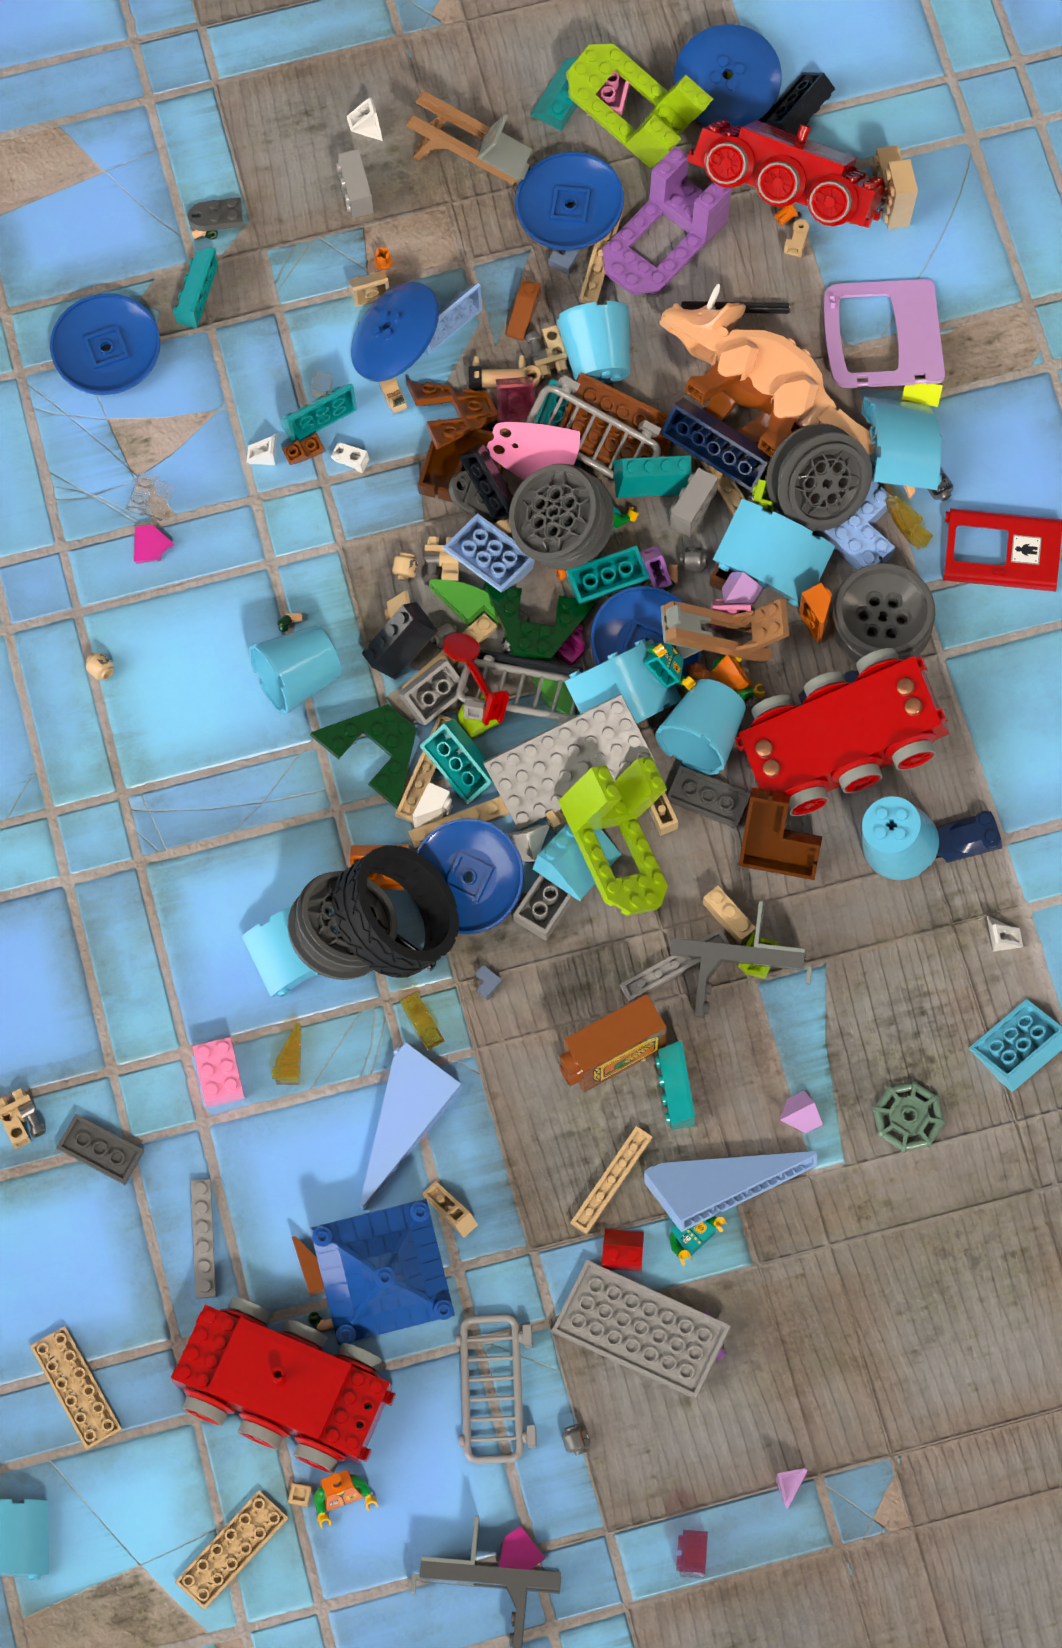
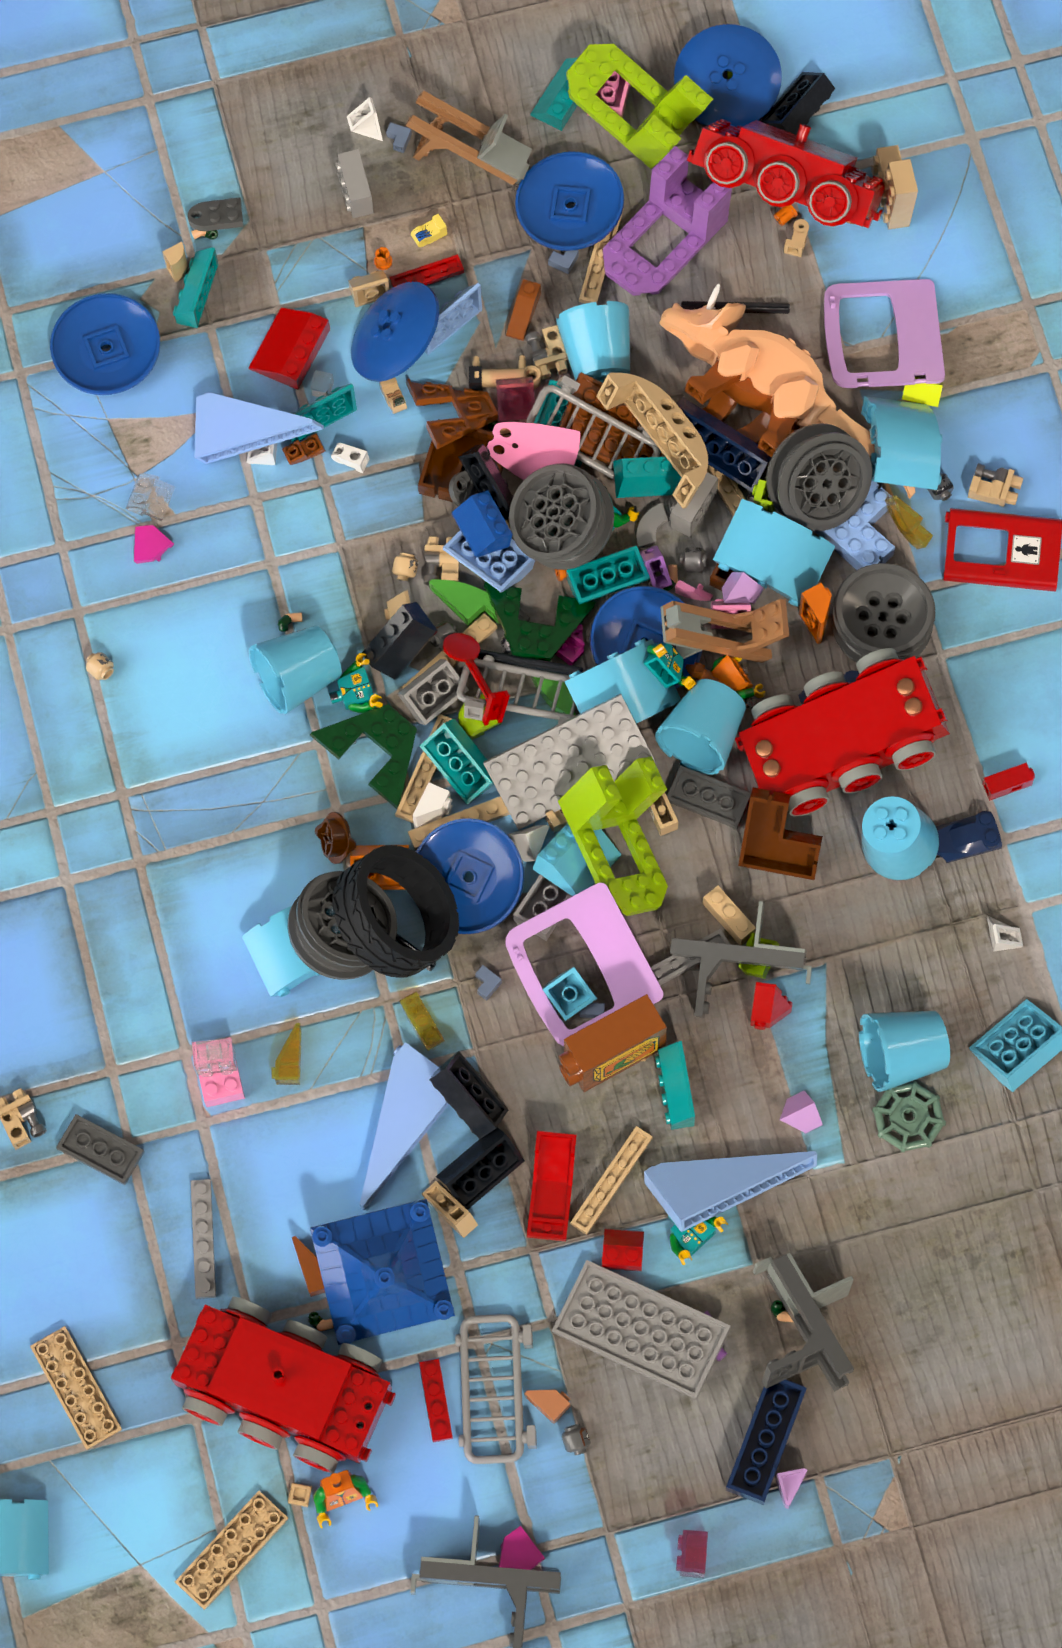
none -> tan brick [163,241,188,282]
none -> clear brick [192,1038,237,1077]
none -> light blue slope [194,392,324,464]
none -> red slope [249,307,330,390]
none -> reddish brown piece [315,812,357,864]
none -> torso [329,653,383,714]
none -> sand blue piece [386,122,412,153]
none -> red plate [389,254,464,287]
none -> light yellow leg [411,214,447,247]
none -> red plate [419,1359,453,1443]
none -> black slope [429,1051,509,1139]
none -> black slope [436,1127,525,1210]
none -> blue slope [452,491,513,558]
none -> lavender door [505,883,664,1046]
none -> nougat slope [524,1390,571,1424]
none -> red windscreen [527,1131,577,1242]
none -> medium azure slope [542,967,597,1021]
none -> sand blue piece [580,991,605,1018]
none -> tan slope [596,373,708,509]
none -> light grey tile [637,503,668,549]
none -> bright pink slope [675,580,713,601]
none -> dark blue brick [725,1380,807,1505]
none -> red wedge [750,982,793,1030]
none -> dark grey piece [753,1253,854,1392]
none -> arm [771,1300,794,1323]
none -> medium azure cone [859,1011,950,1092]
none -> tan hips [968,463,1023,507]
none -> red brick [982,762,1035,801]

